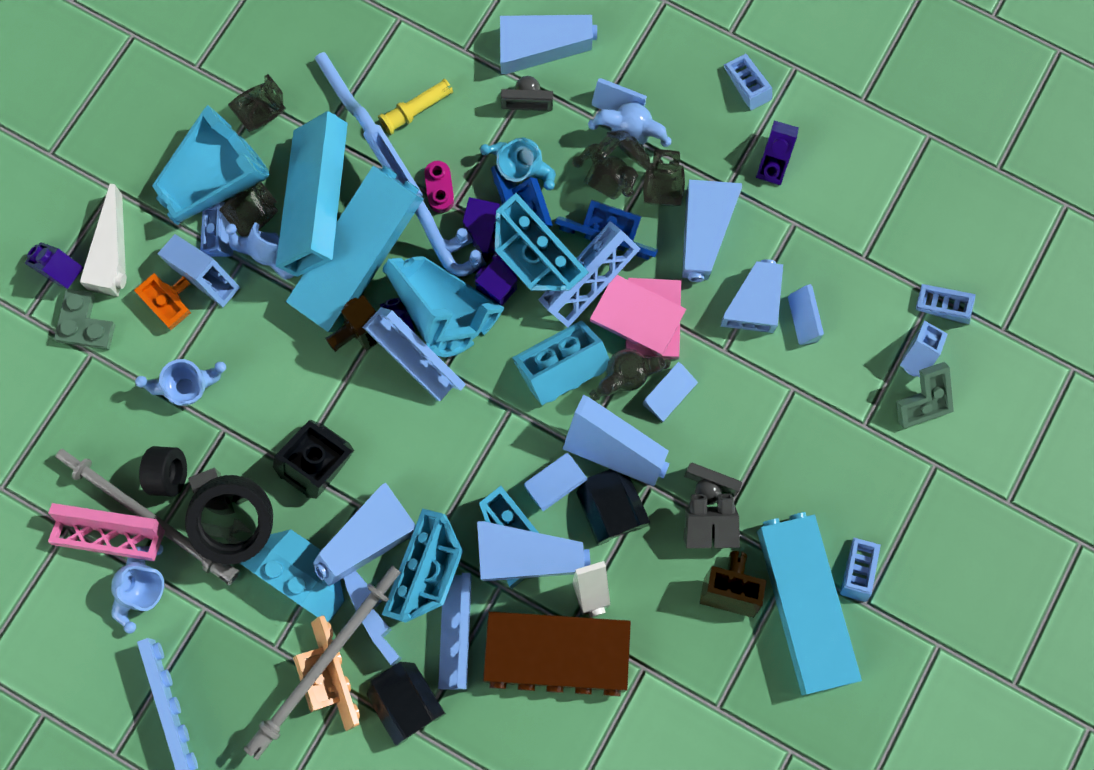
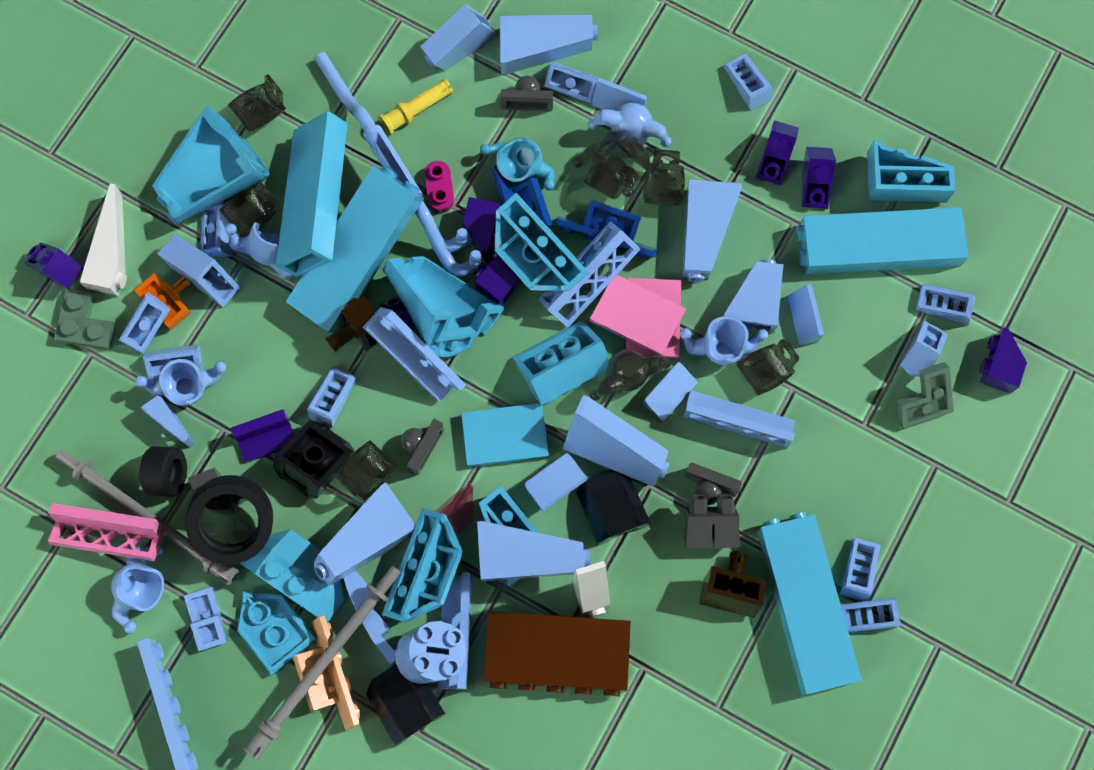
none -> light blue slope [119,292,170,353]
none -> light blue slope [141,395,194,447]
none -> light blue slope [143,344,202,380]
none -> light blue slope [184,586,227,651]
none -> dark purple panel [231,409,294,463]
none -> medium azure tile [237,591,317,675]
none -> light blue slope [307,366,357,428]
none -> clear smoke piece [336,440,397,500]
none -> light blue cylinder [395,621,466,684]
none -> dark grey tile [401,419,444,475]
none -> light blue slope [420,4,499,70]
none -> clear pink tile [440,484,474,536]
none -> medium azure tile [461,403,549,467]
none -> light blue slope [543,62,600,104]
none -> light blue piece [680,316,768,366]
none -> light blue fence [683,390,796,448]
none -> clear smoke piece [737,338,799,395]
none -> medium azure brick [796,207,969,275]
none -> dark purple slope [801,147,836,209]
none -> light blue slope [841,598,901,633]
none -> medium azure wedge [867,140,955,203]
none -> dark purple slope [979,327,1027,394]

